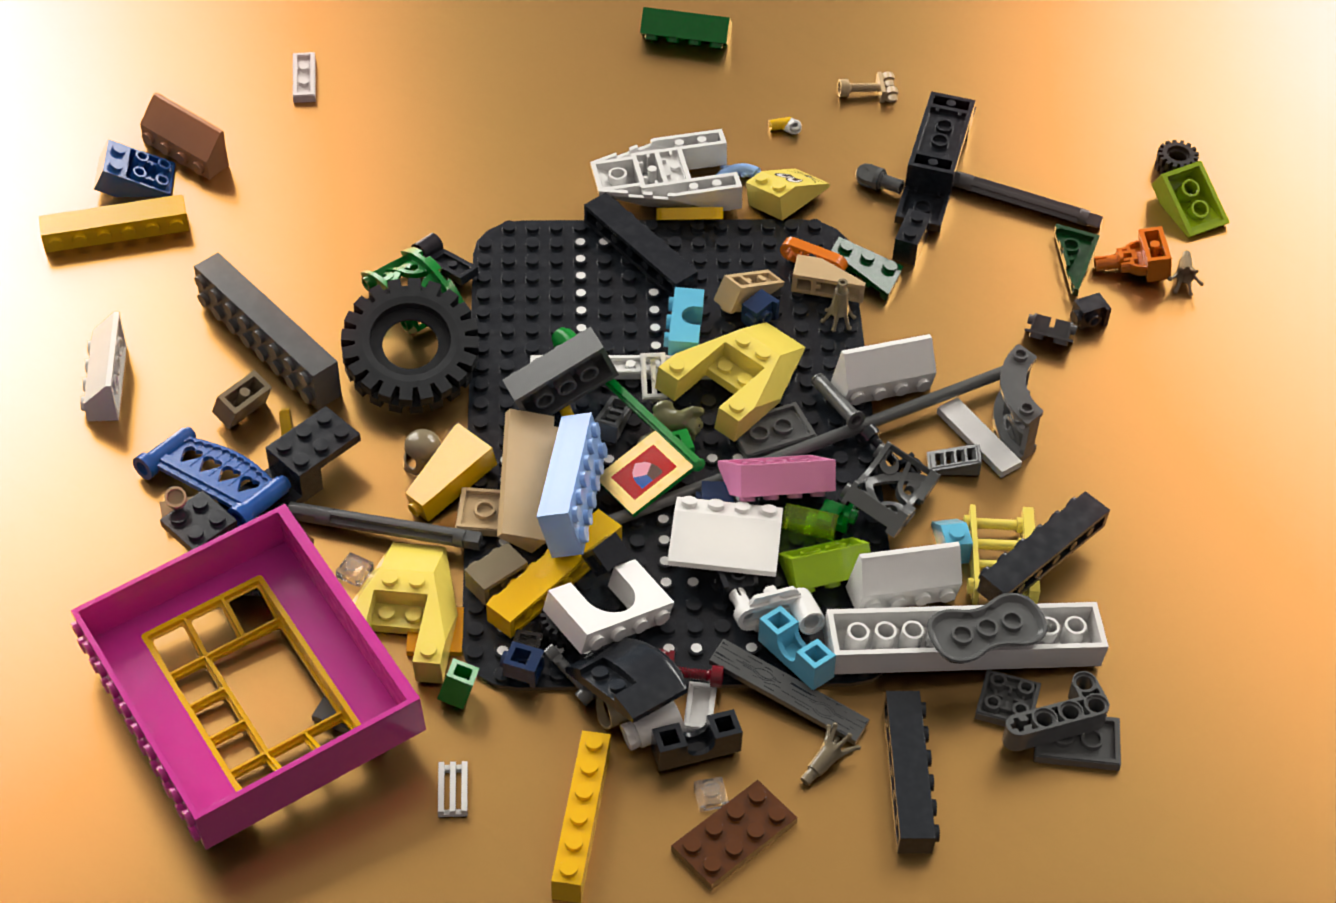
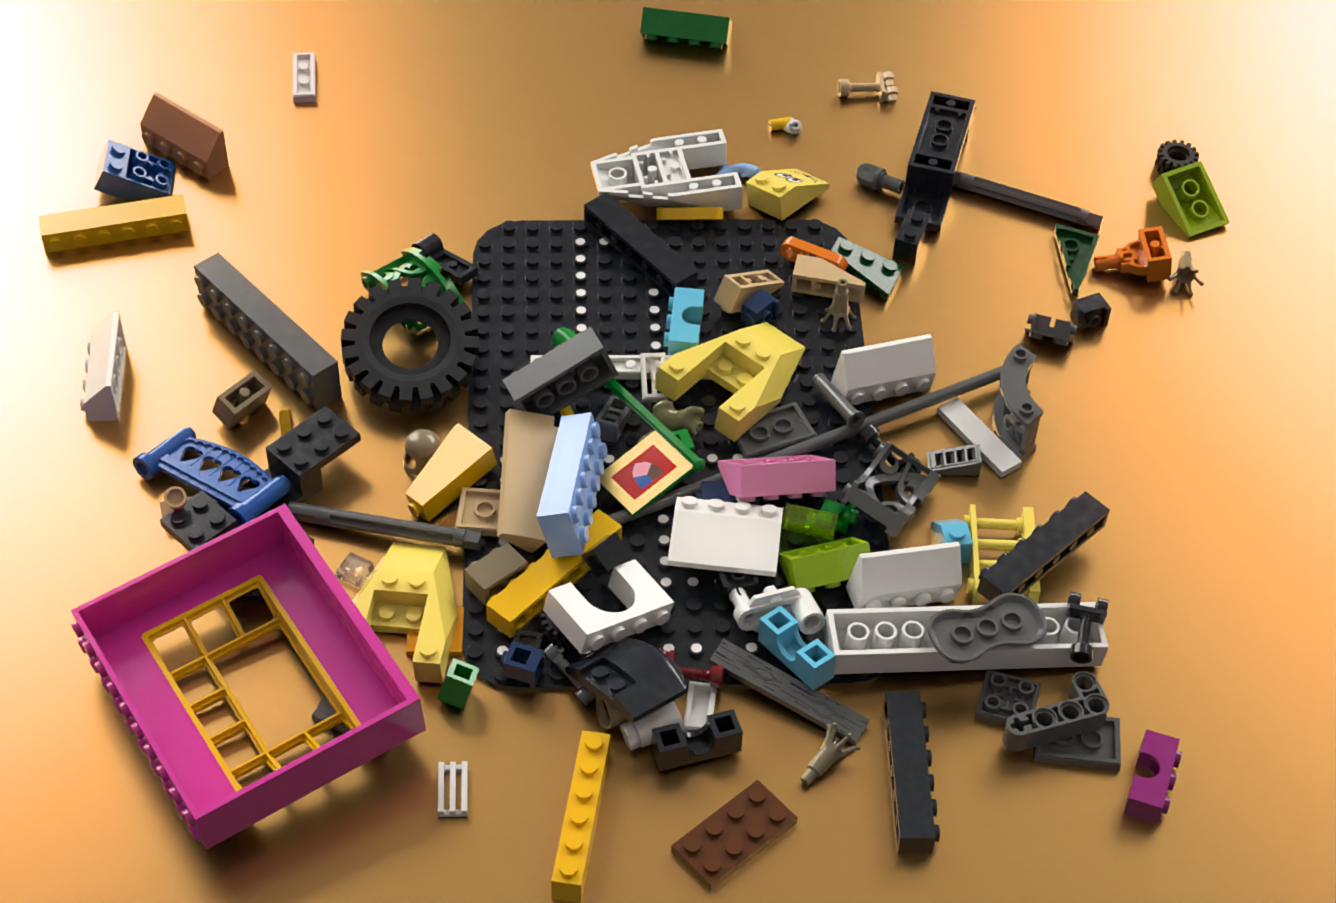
clear plate [694,777,729,812] -> none
none -> black bar [1066,591,1109,664]
none -> magenta arch [1123,729,1182,824]

